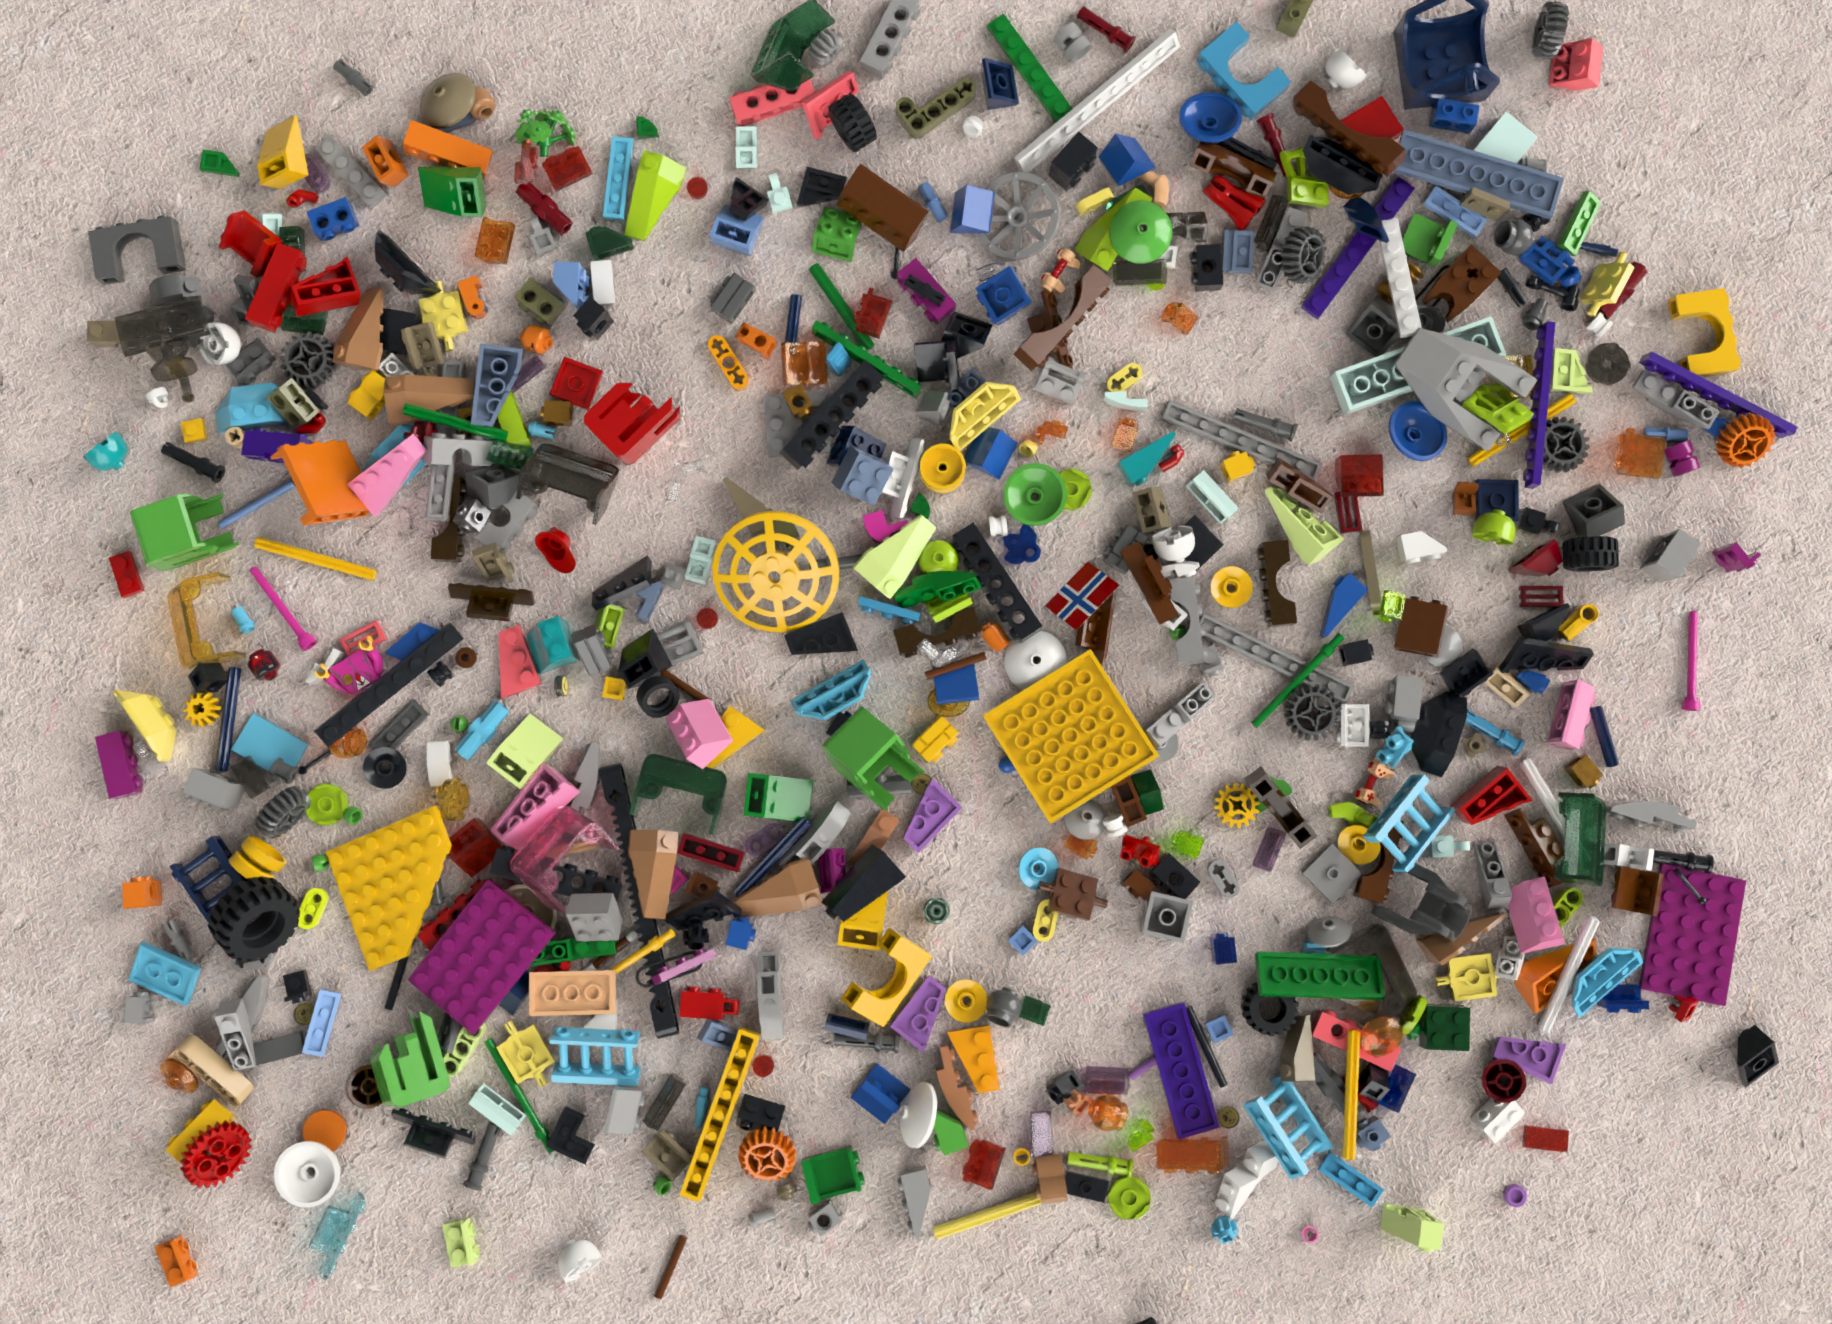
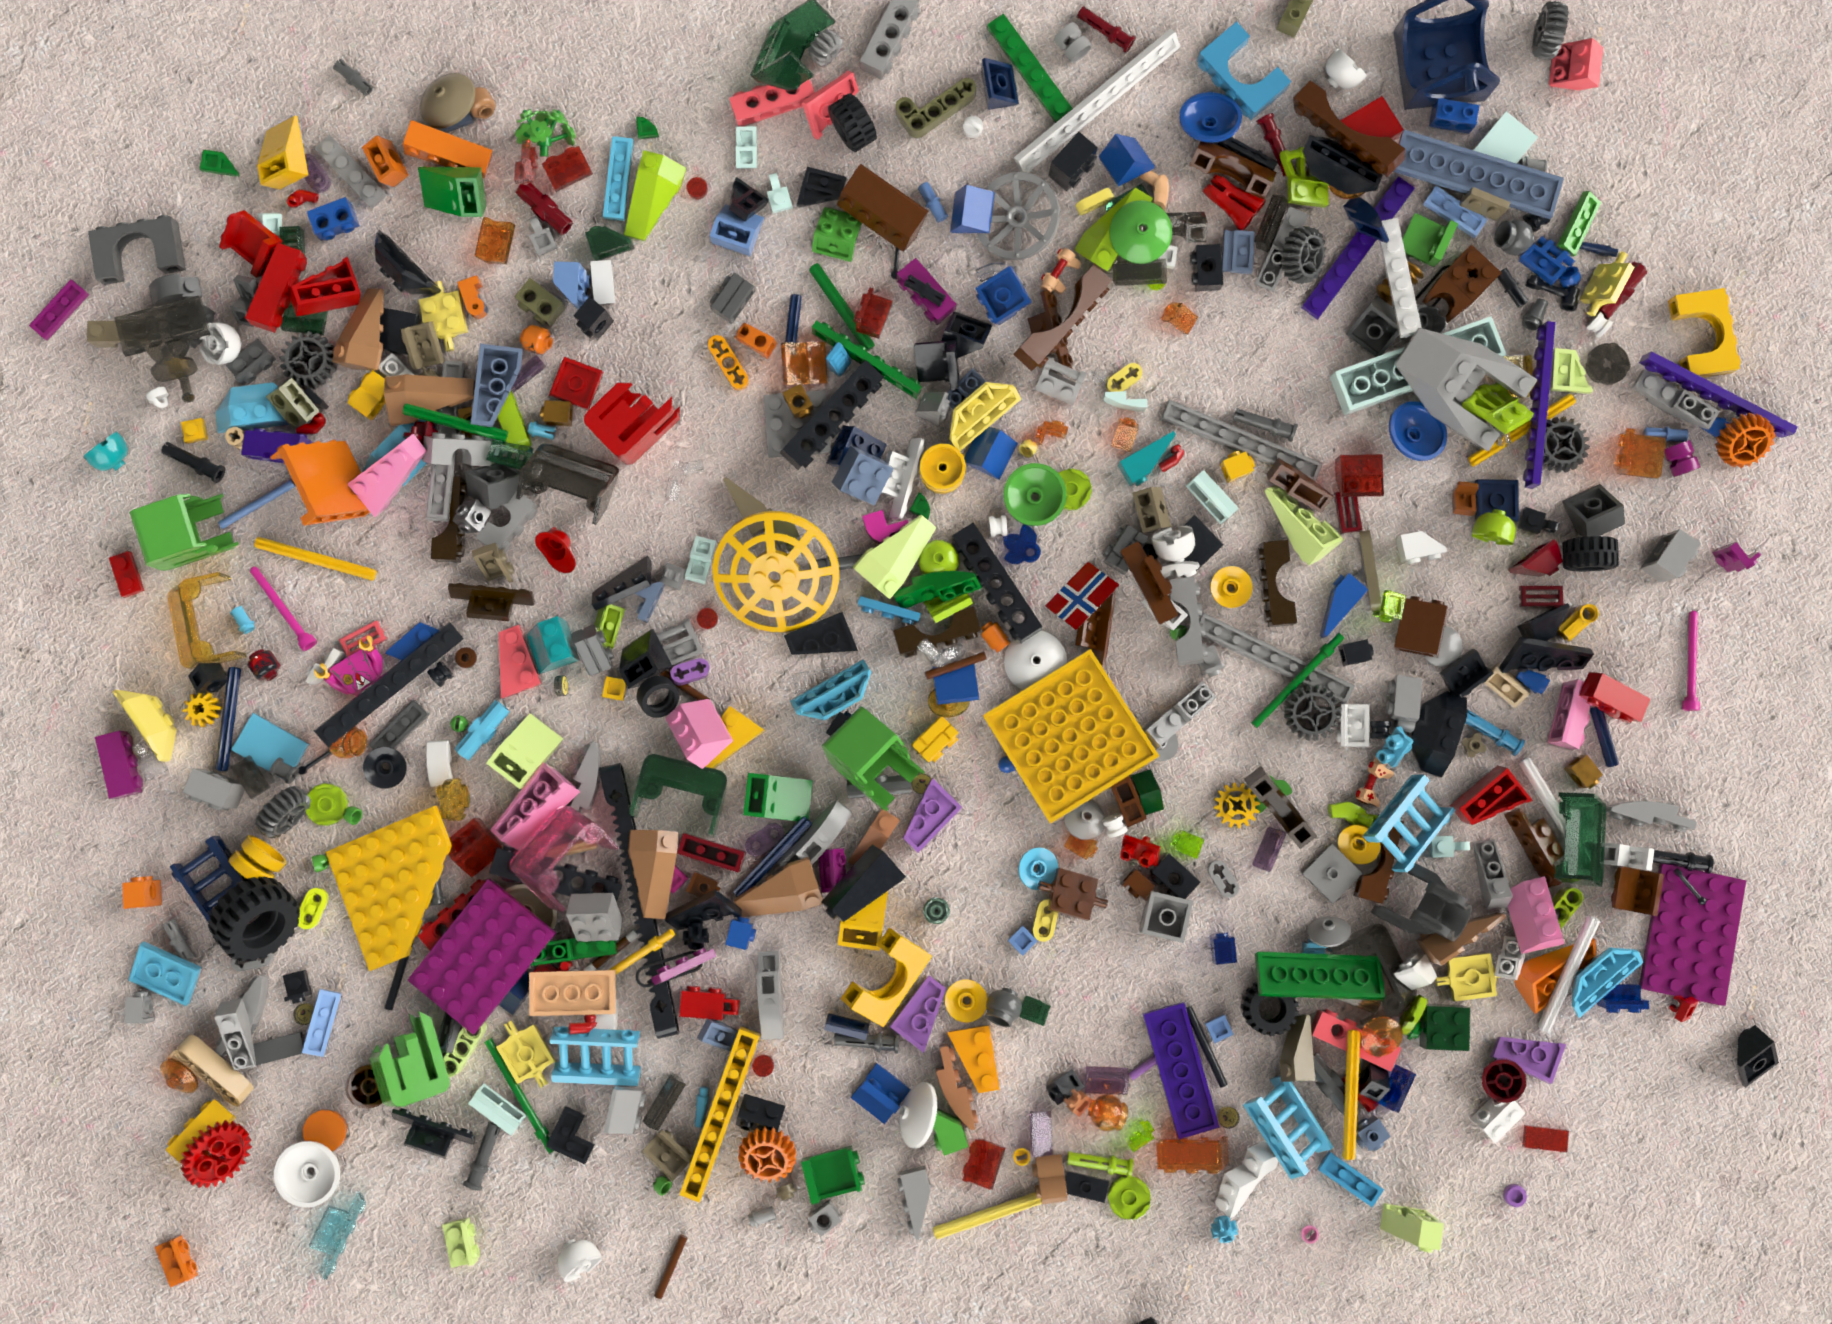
none -> magenta plate [29,279,90,341]
none -> red arm [568,1015,597,1034]
none -> medium lavender beam [670,658,710,686]
none -> white slope [1394,954,1437,990]
none -> wedge [1579,672,1651,724]

